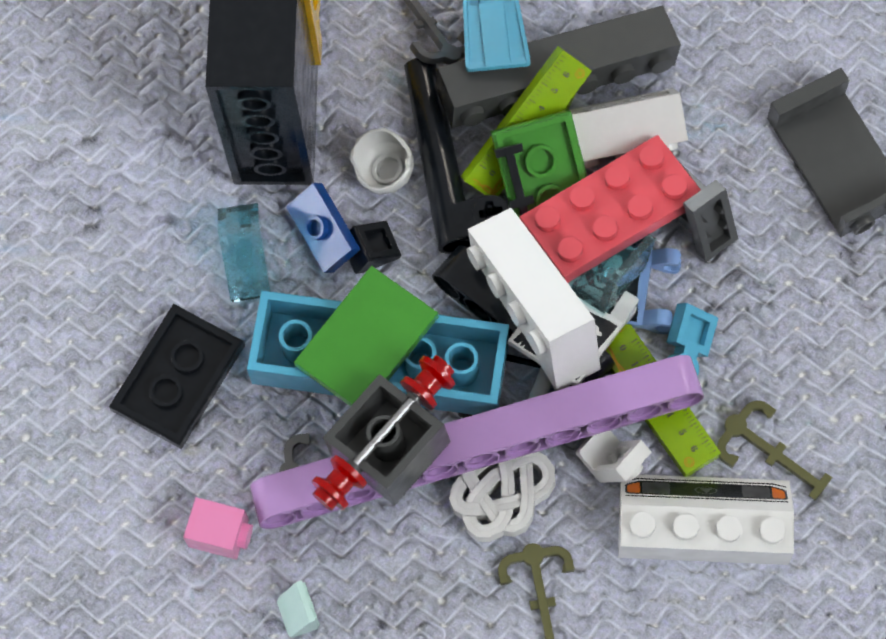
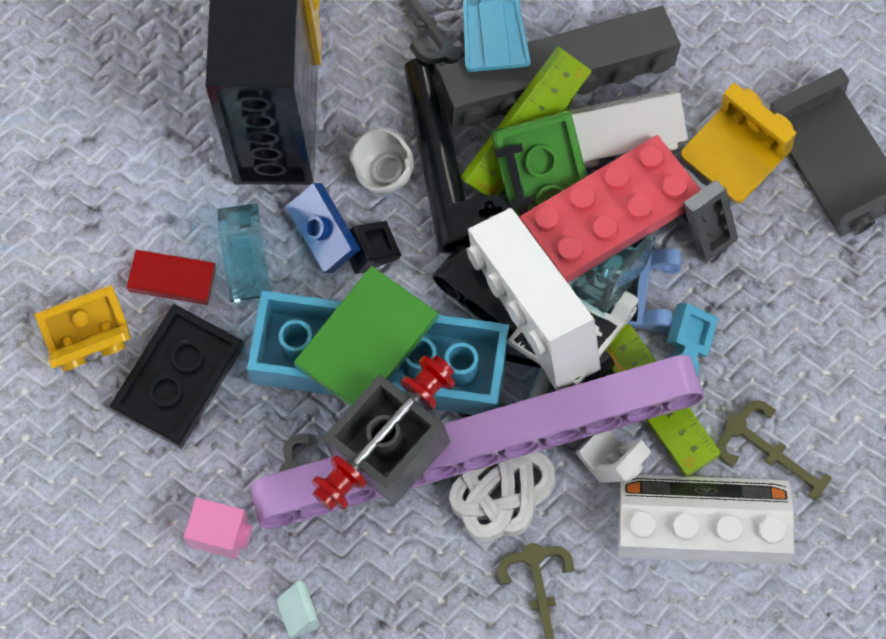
none -> yellow bracket [34,284,131,372]
none -> red tile [127,250,217,305]
none -> yellow bracket [681,82,797,204]

